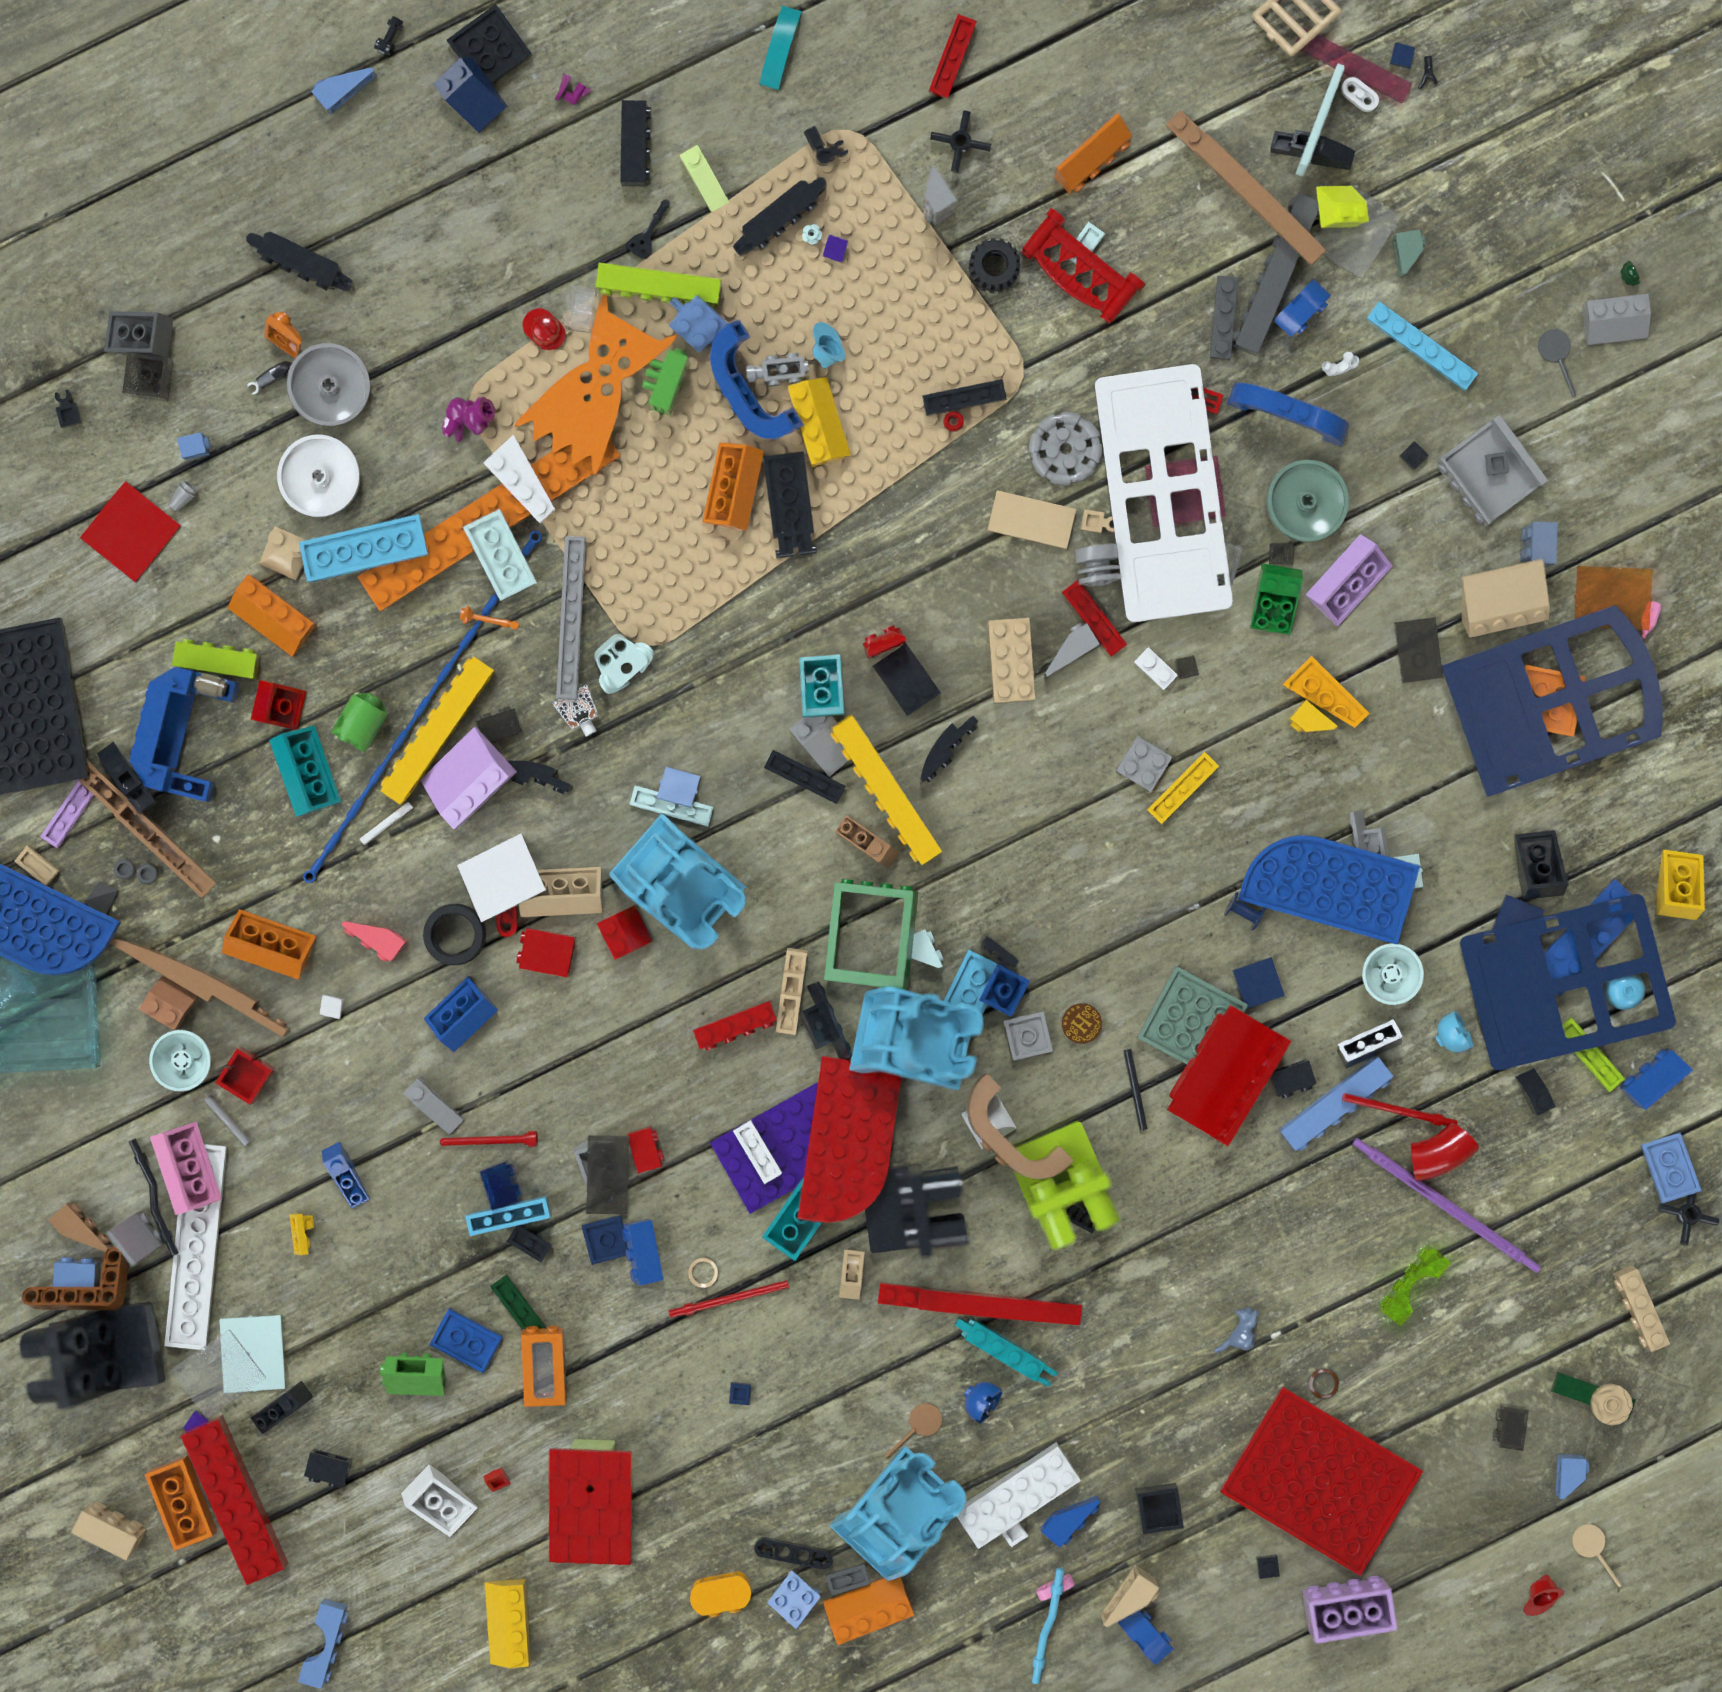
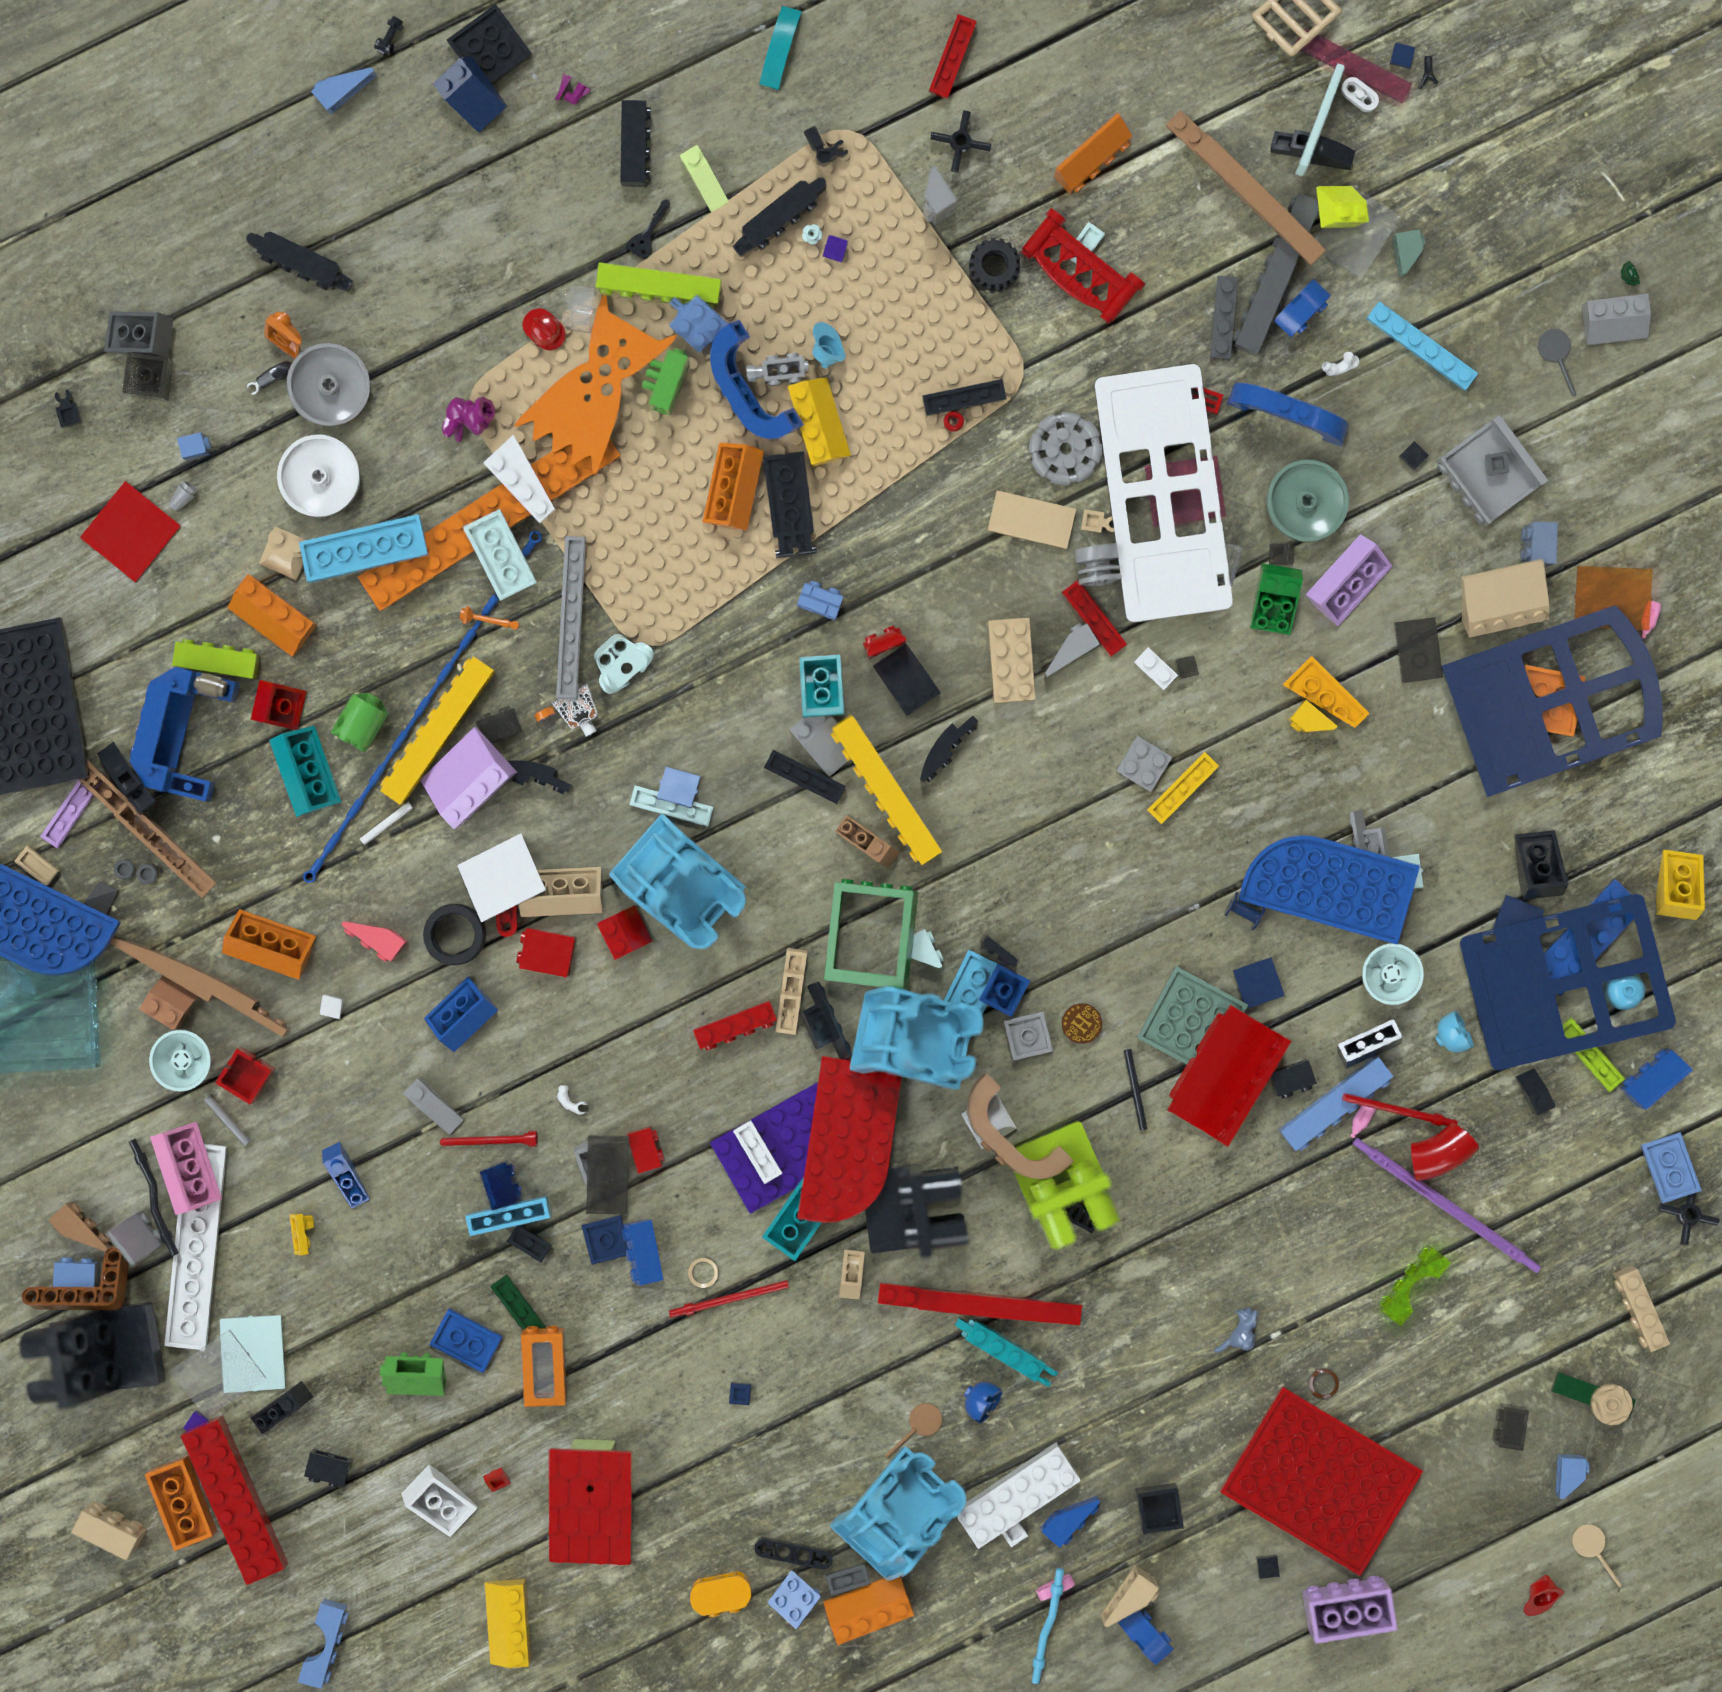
none -> orange tile [534,706,556,722]
none -> white piece [556,1085,588,1115]
none -> medium blue brick [797,581,844,620]
none -> bright pink piece [1351,1105,1376,1138]

